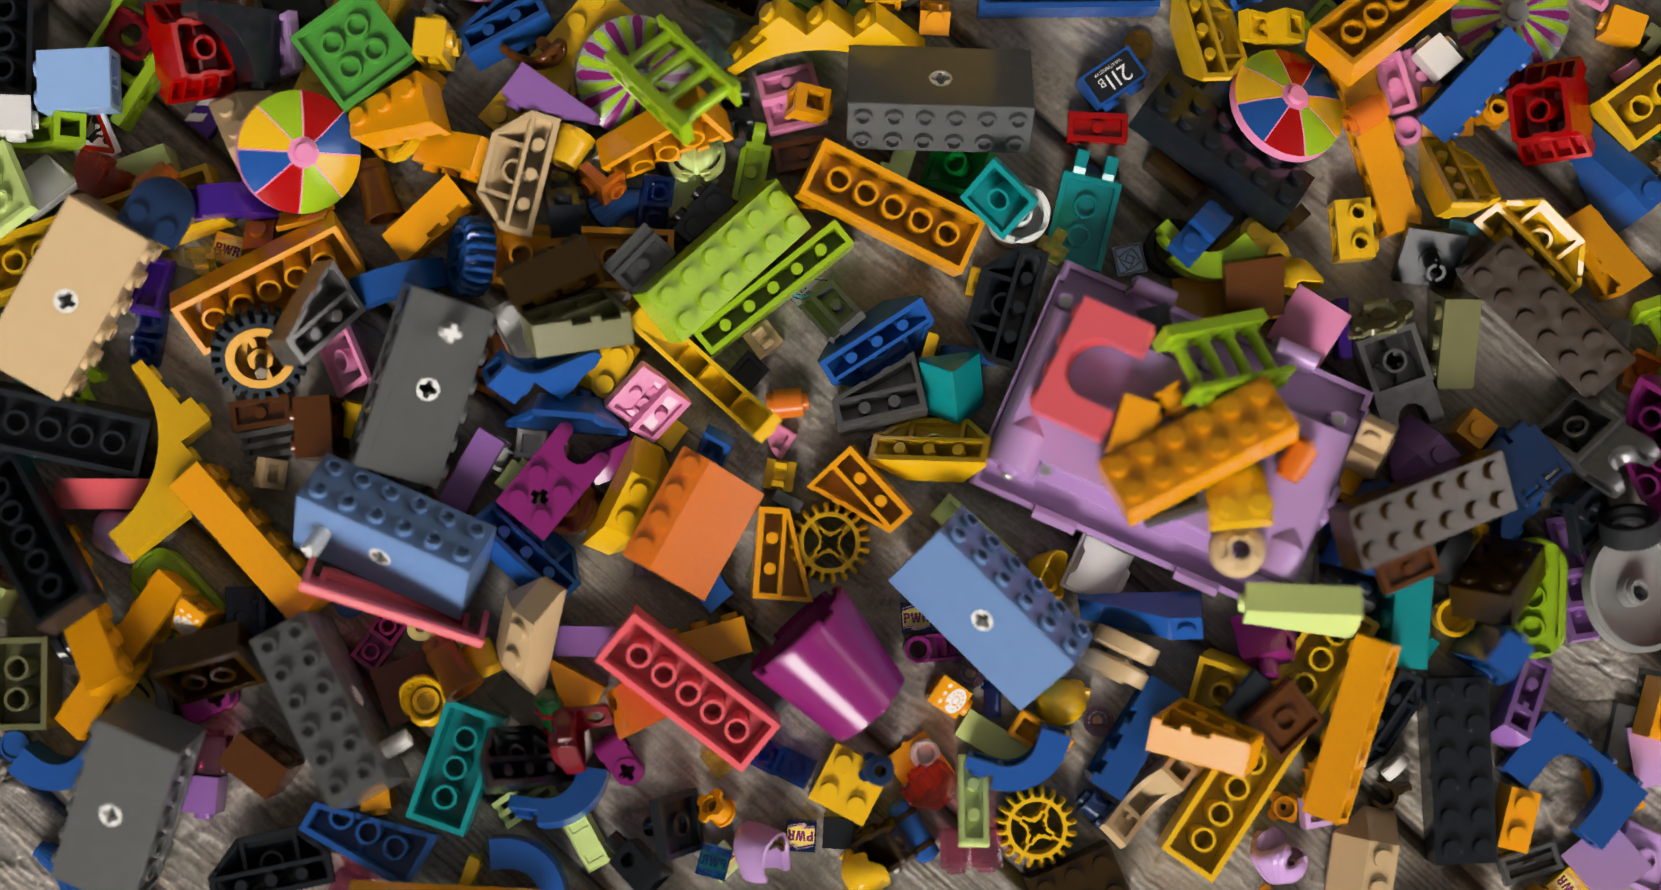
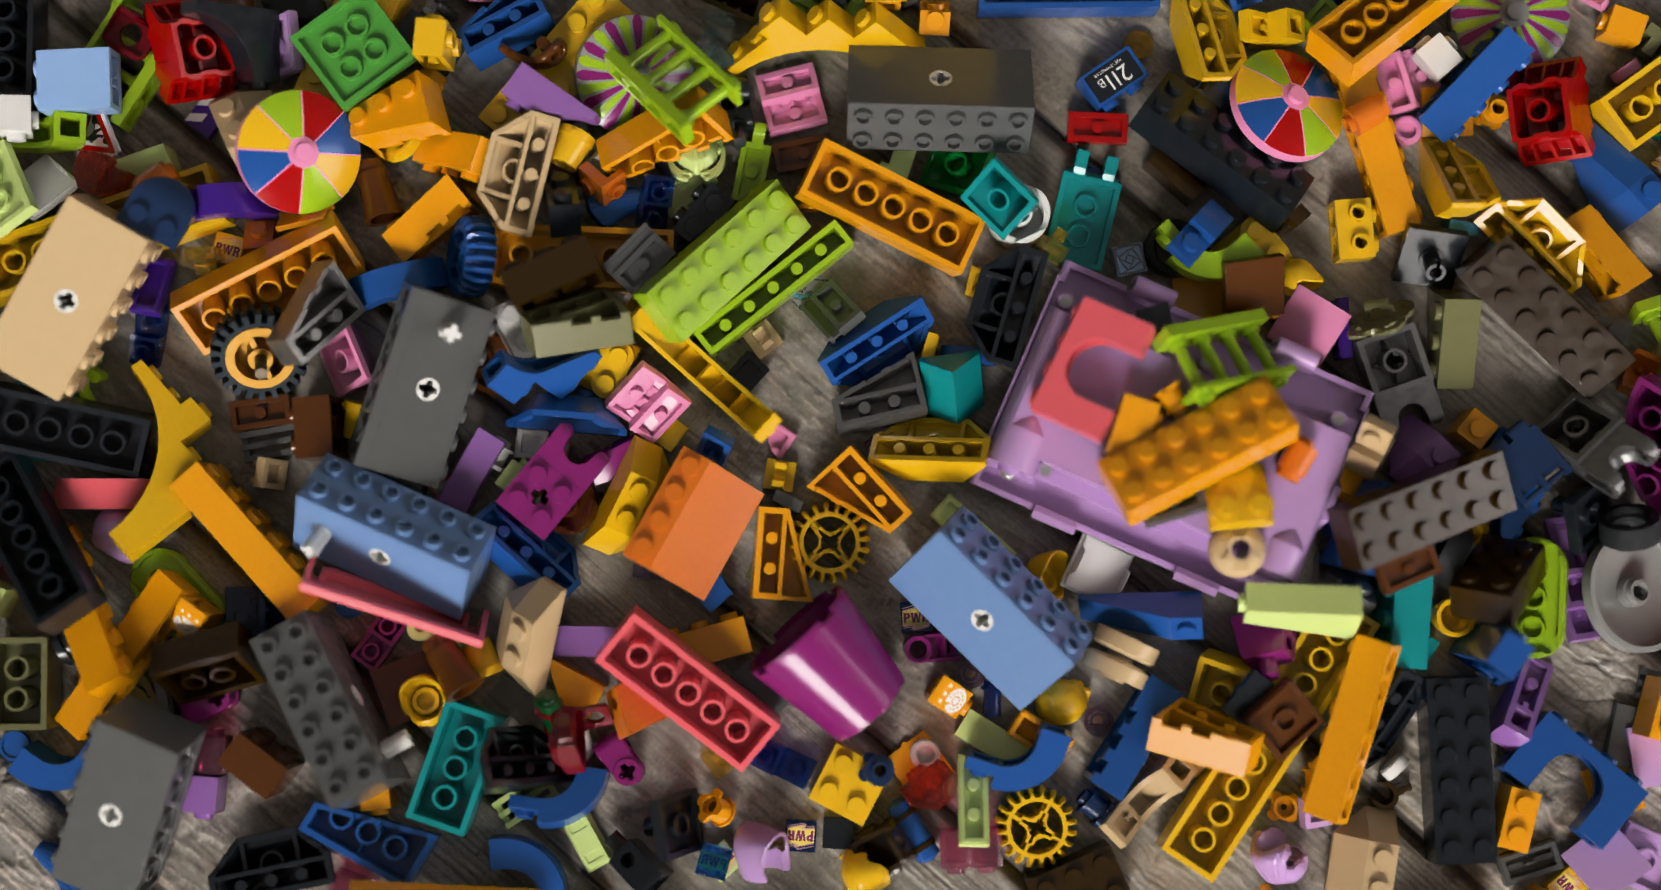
yellow tile [458,851,485,886] -> none
orange brick [765,387,809,419] -> none
light orange brick [784,81,834,125] -> none

